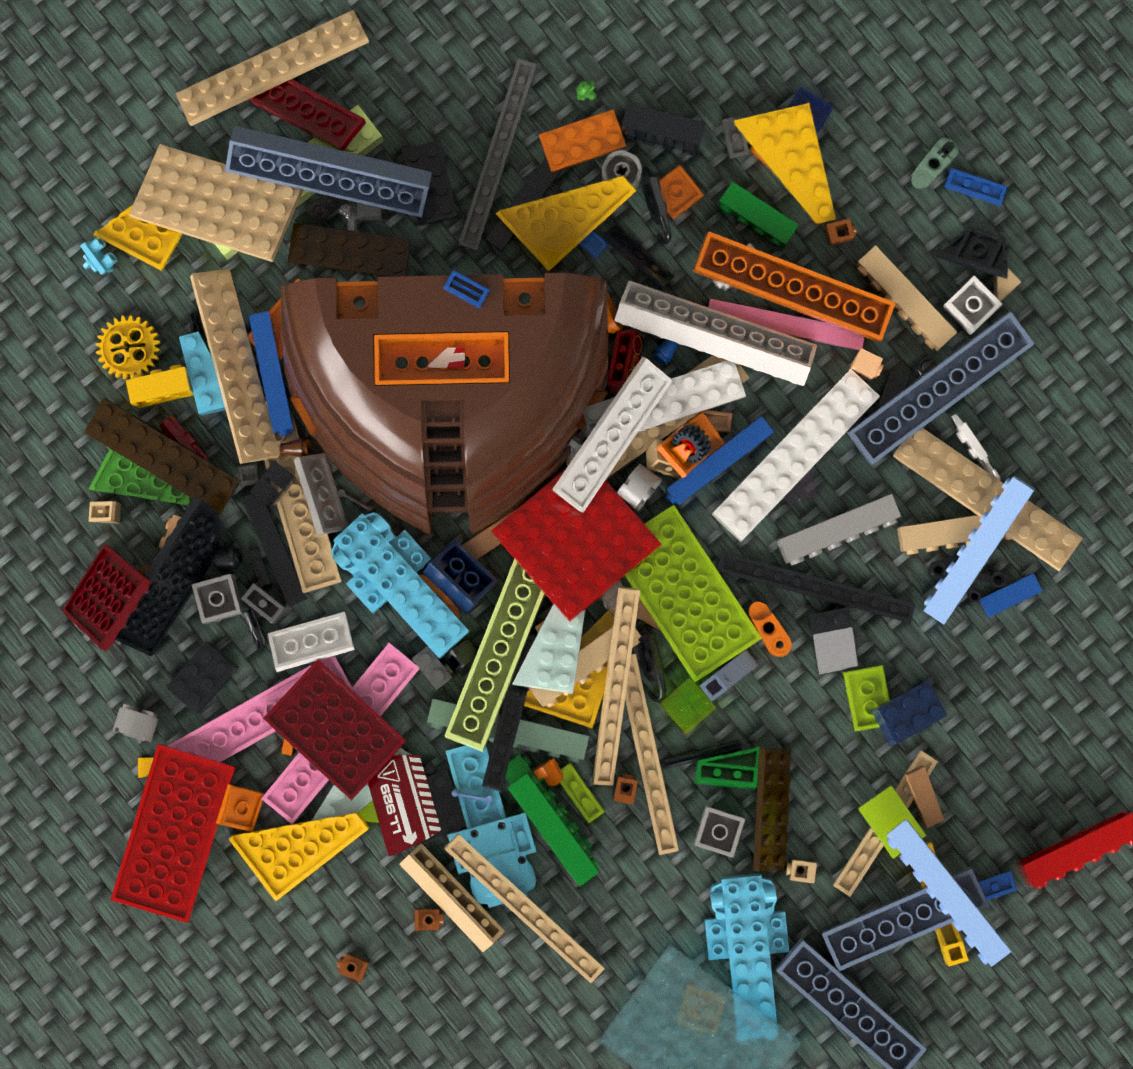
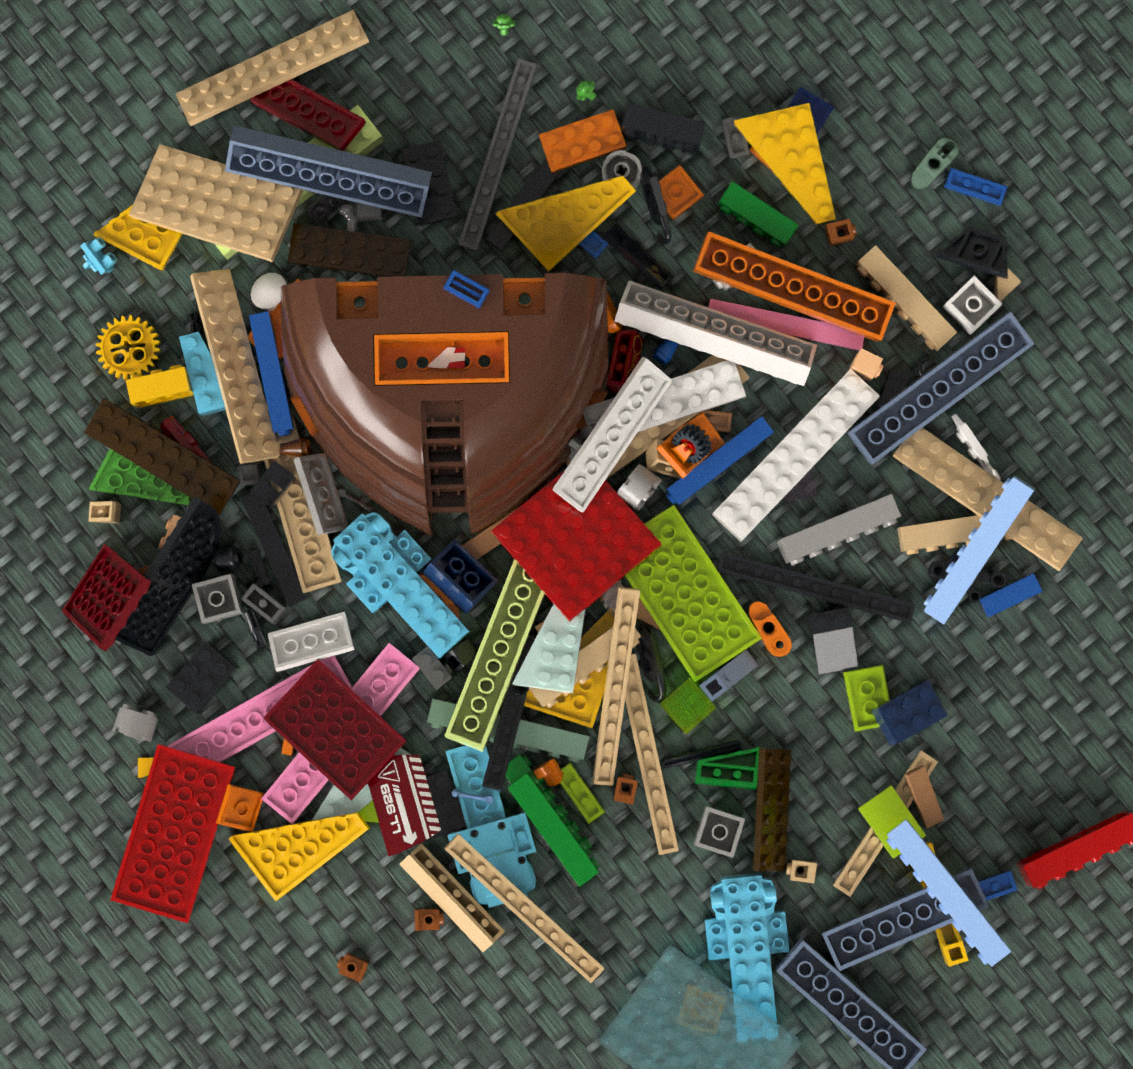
none -> white dish [250,273,286,311]
none -> bright green plant [493,14,515,35]

